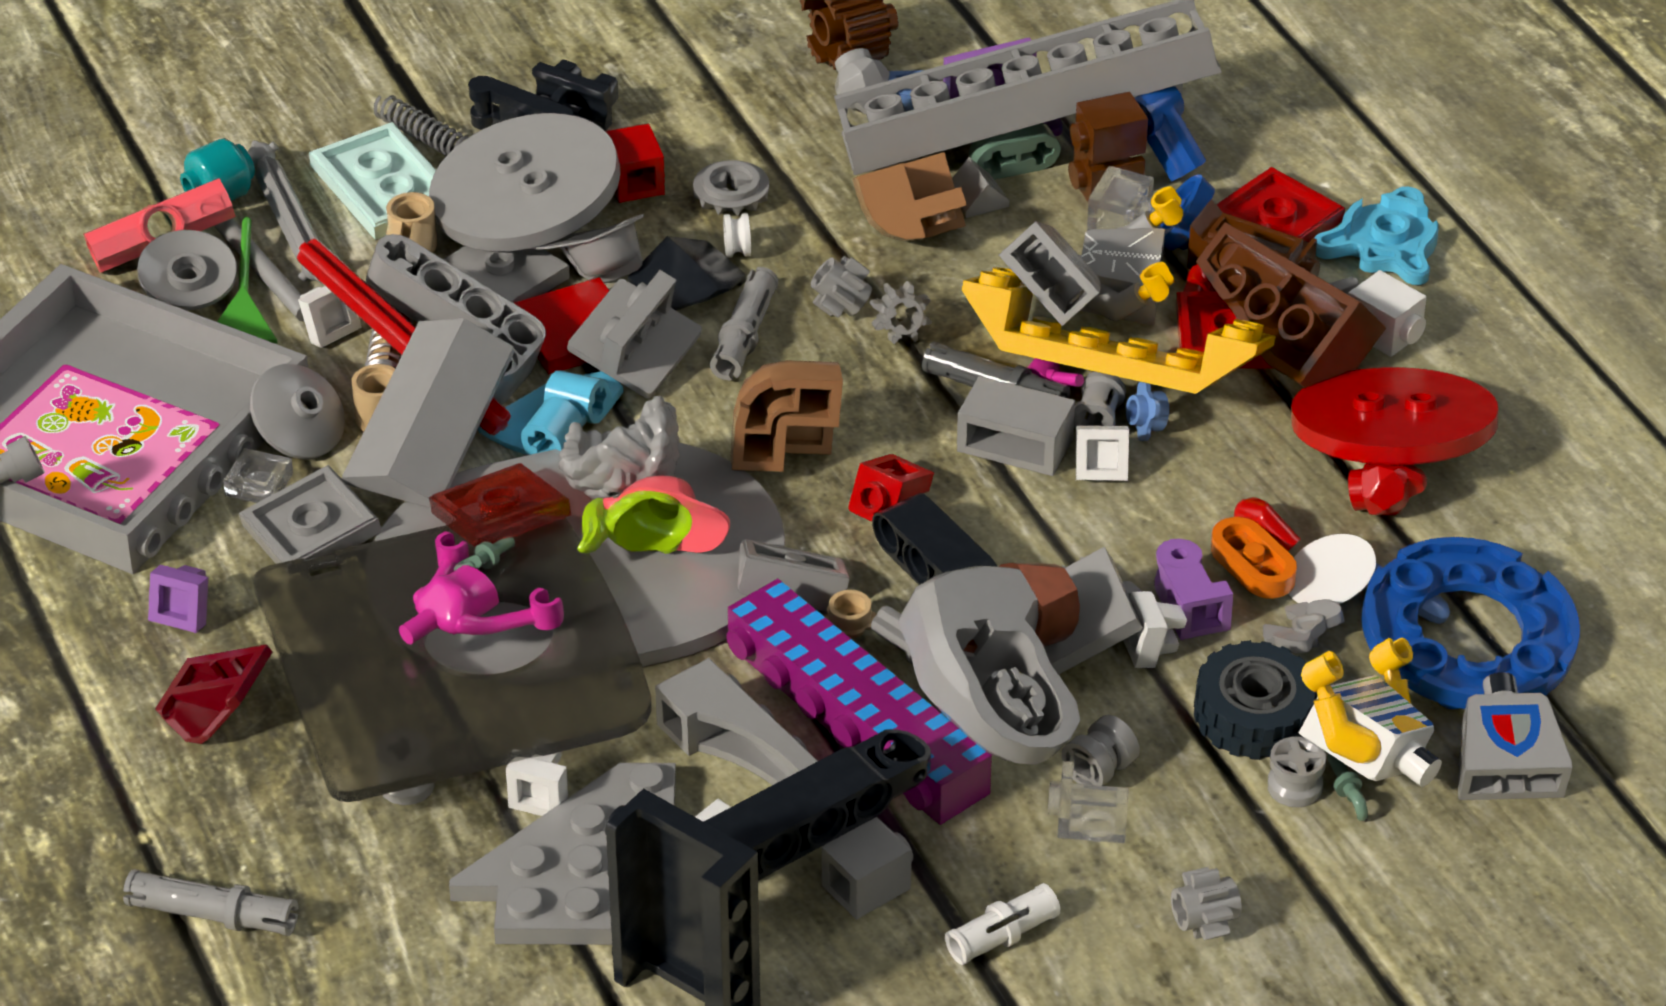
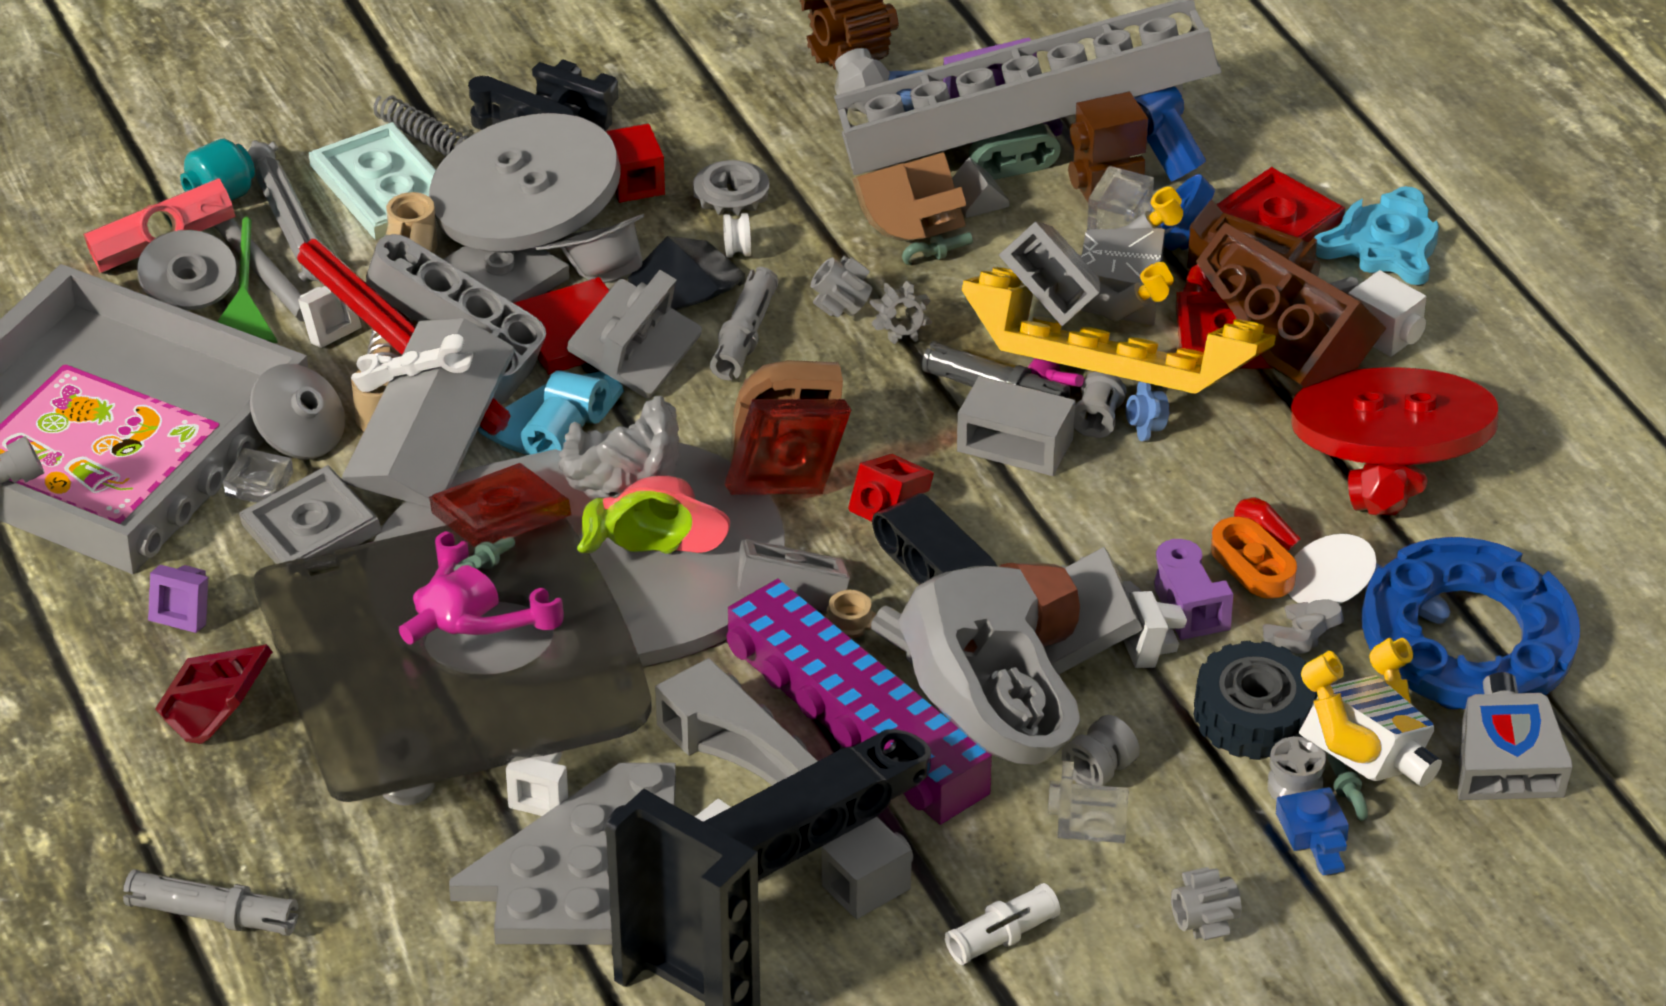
white tile [1076,426,1129,481] -> none
none -> white piece [351,334,474,392]
none -> clear red tile [725,399,852,495]
none -> sand green hand [902,232,973,265]
none -> blue plate [1276,787,1349,876]

